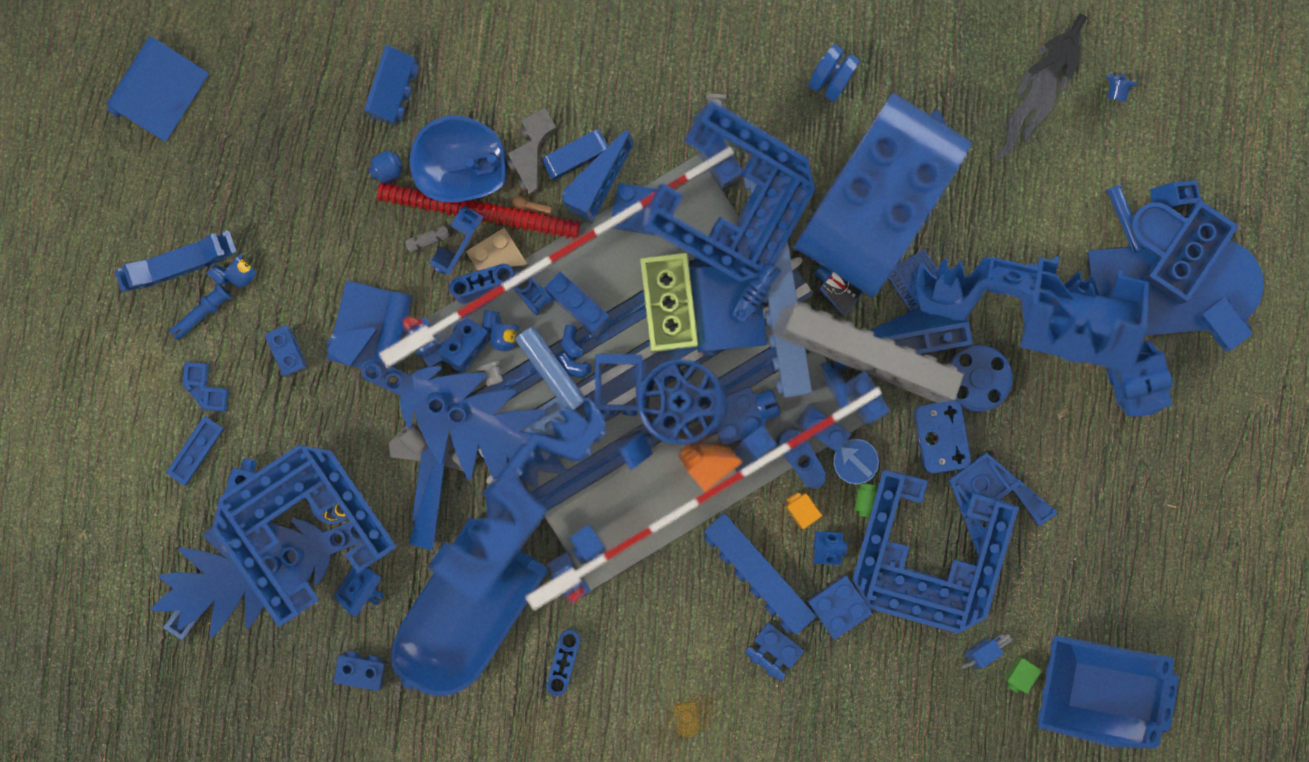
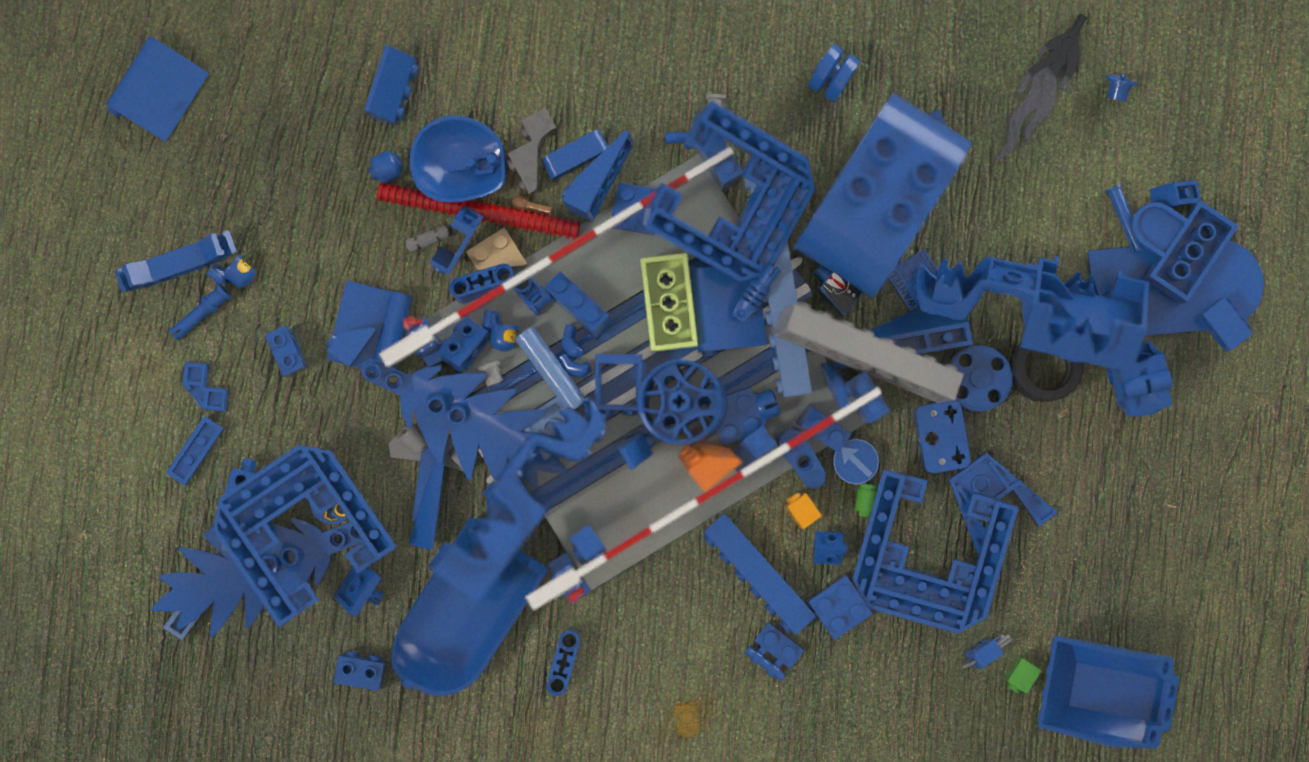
none -> blue arm [665,132,694,149]
none -> black tyre [1009,342,1084,402]

